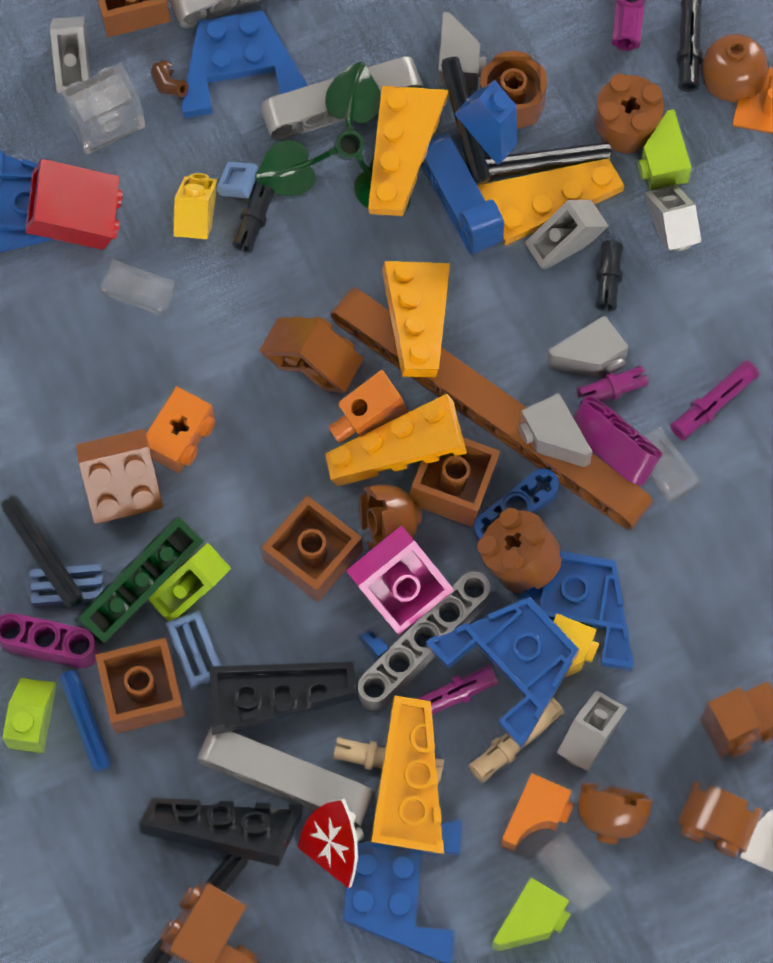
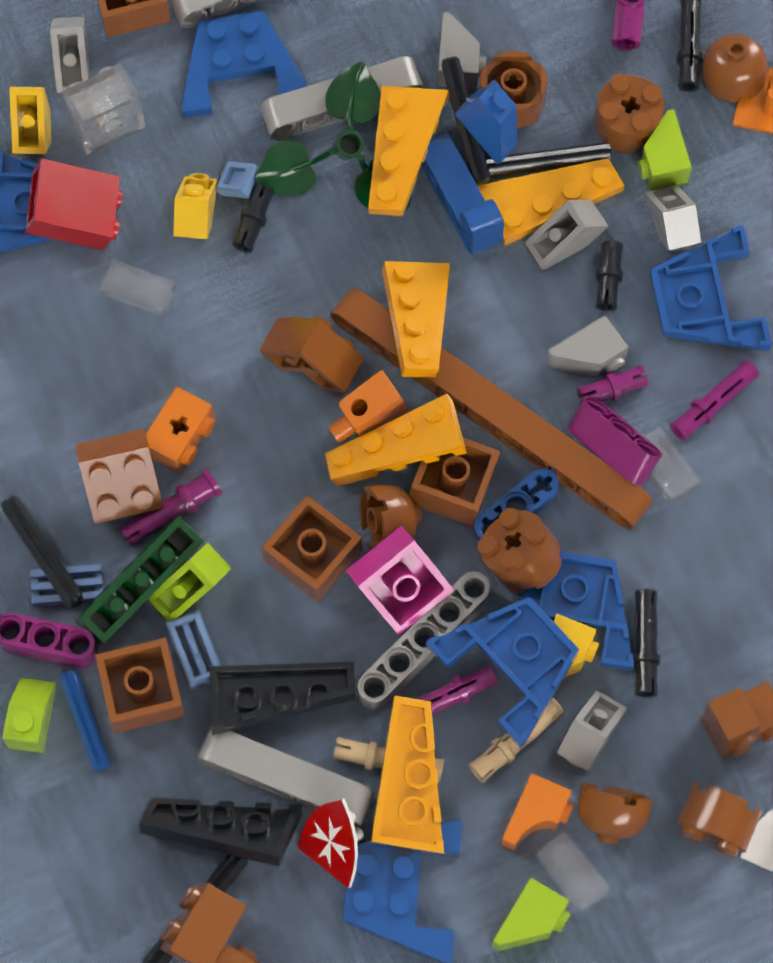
reddish brown arm [151,60,189,97] -> none
blue tile [358,629,389,661] -> none
light grey slope [518,393,592,467] -> none
none -> yellow slope [9,86,52,154]
none -> magenta pin [120,468,223,547]
none -> black pin [633,588,661,698]
none -> blue wing [649,224,772,351]

